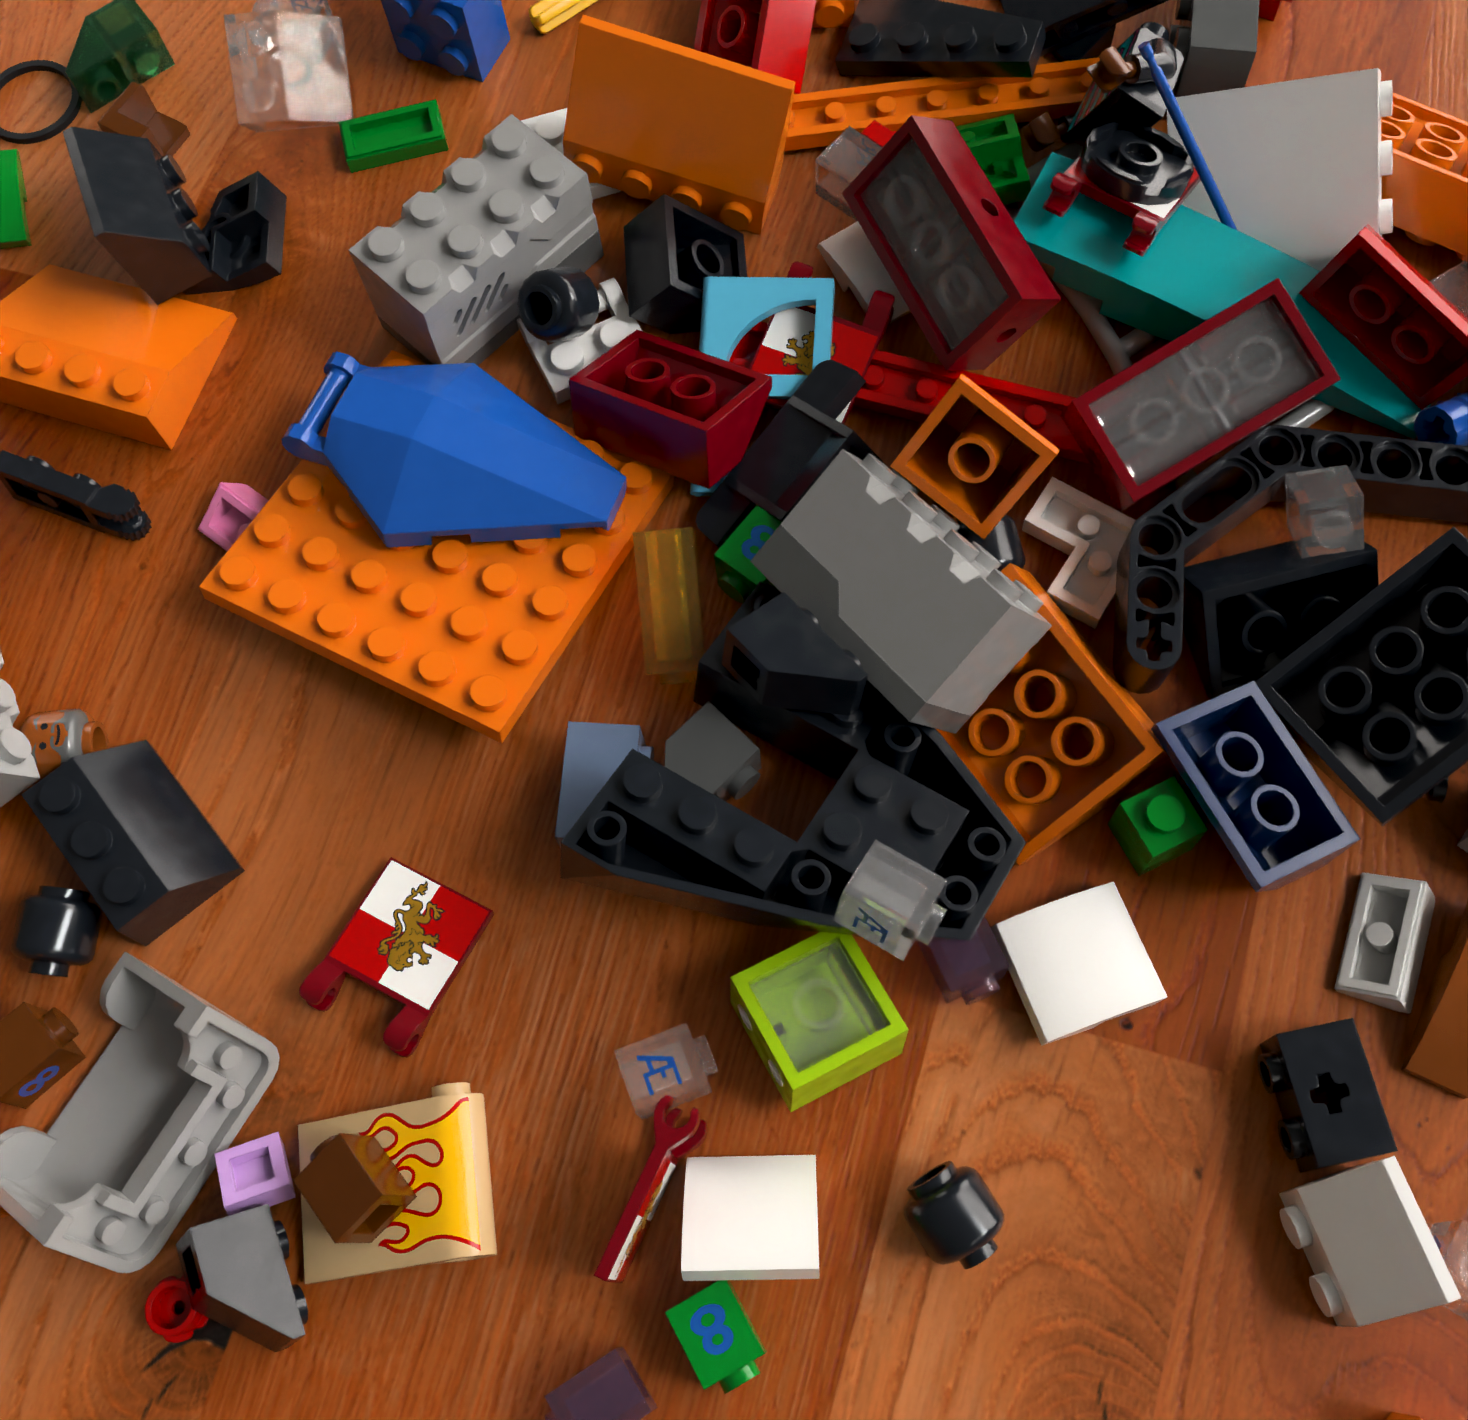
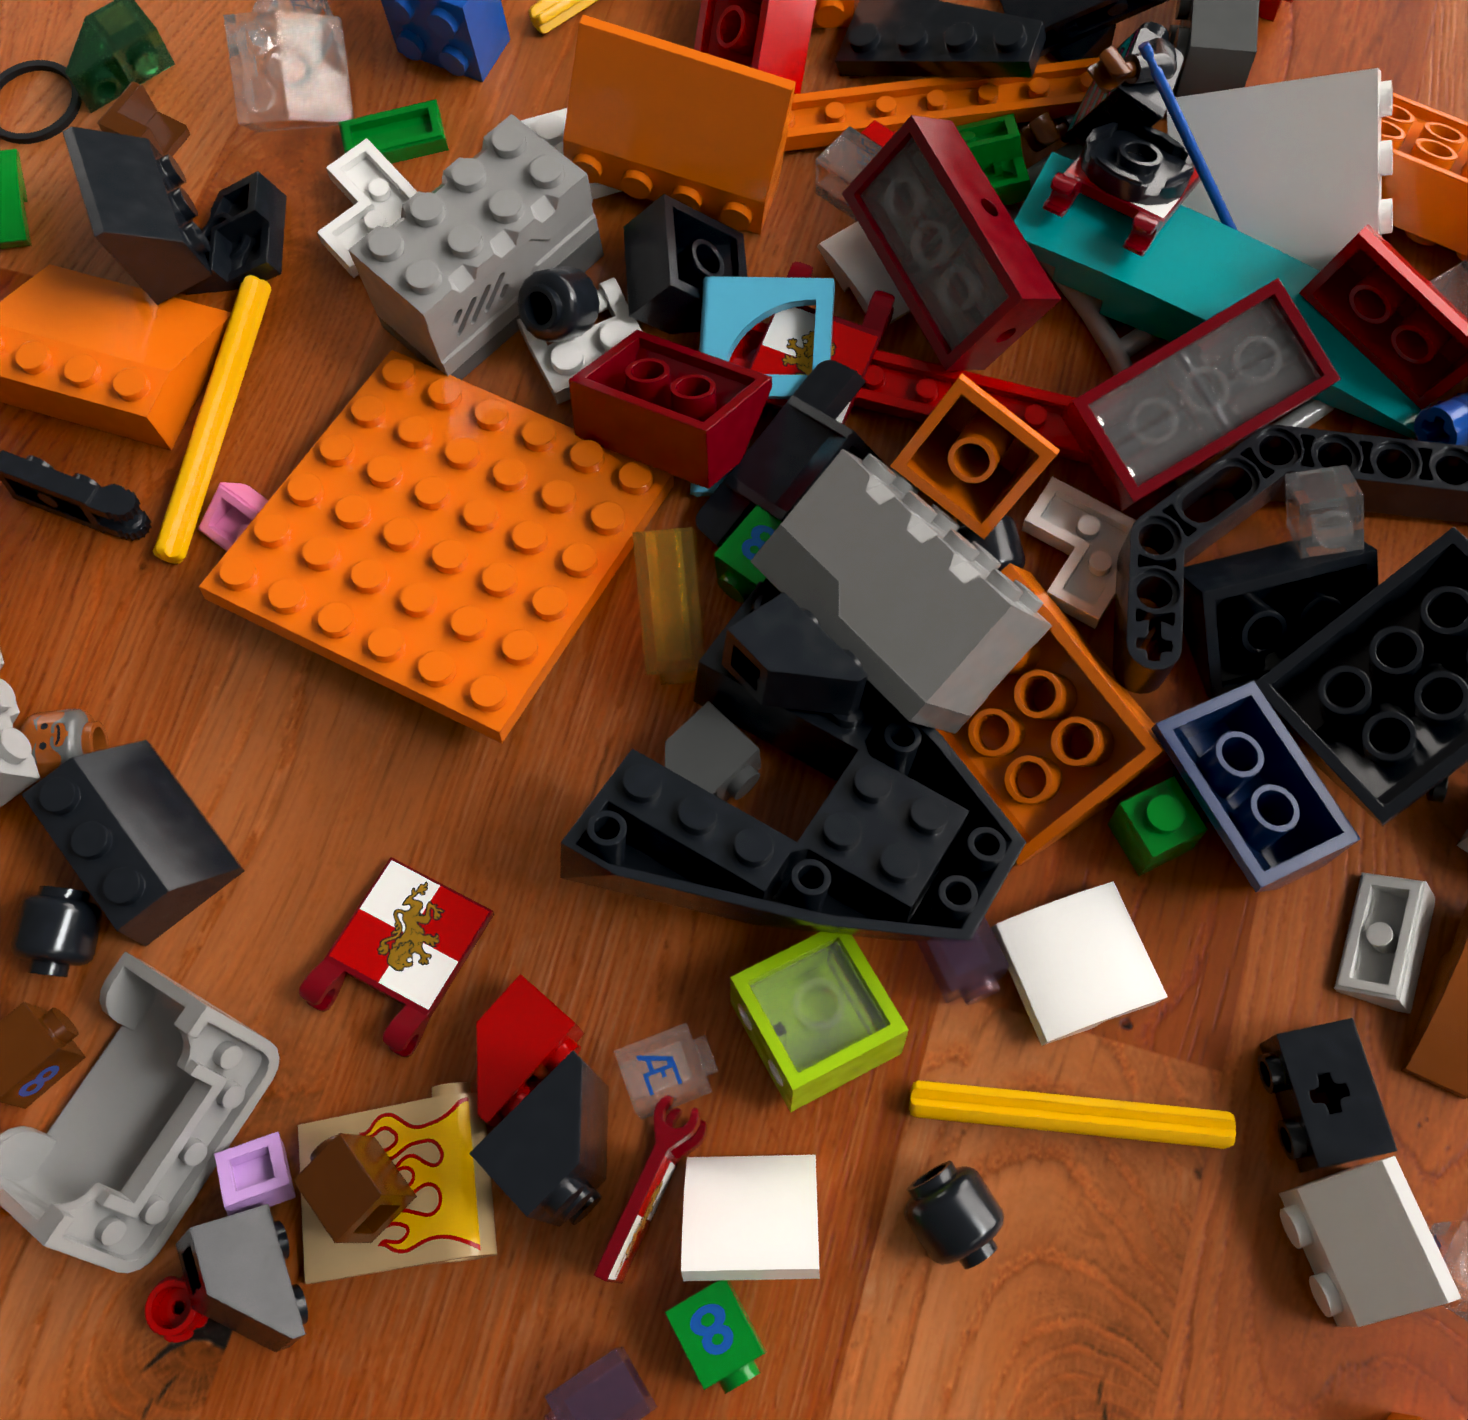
blue windscreen [281,351,627,547] -> none
sand blue arch [555,721,654,848] -> none
clear brick [833,840,947,961] -> none
none -> yellow axle [153,275,271,564]
none -> white plate [317,138,417,278]
none -> black slope [469,1050,609,1227]
none -> red slope [476,974,585,1128]
none -> yellow axle [909,1080,1236,1149]

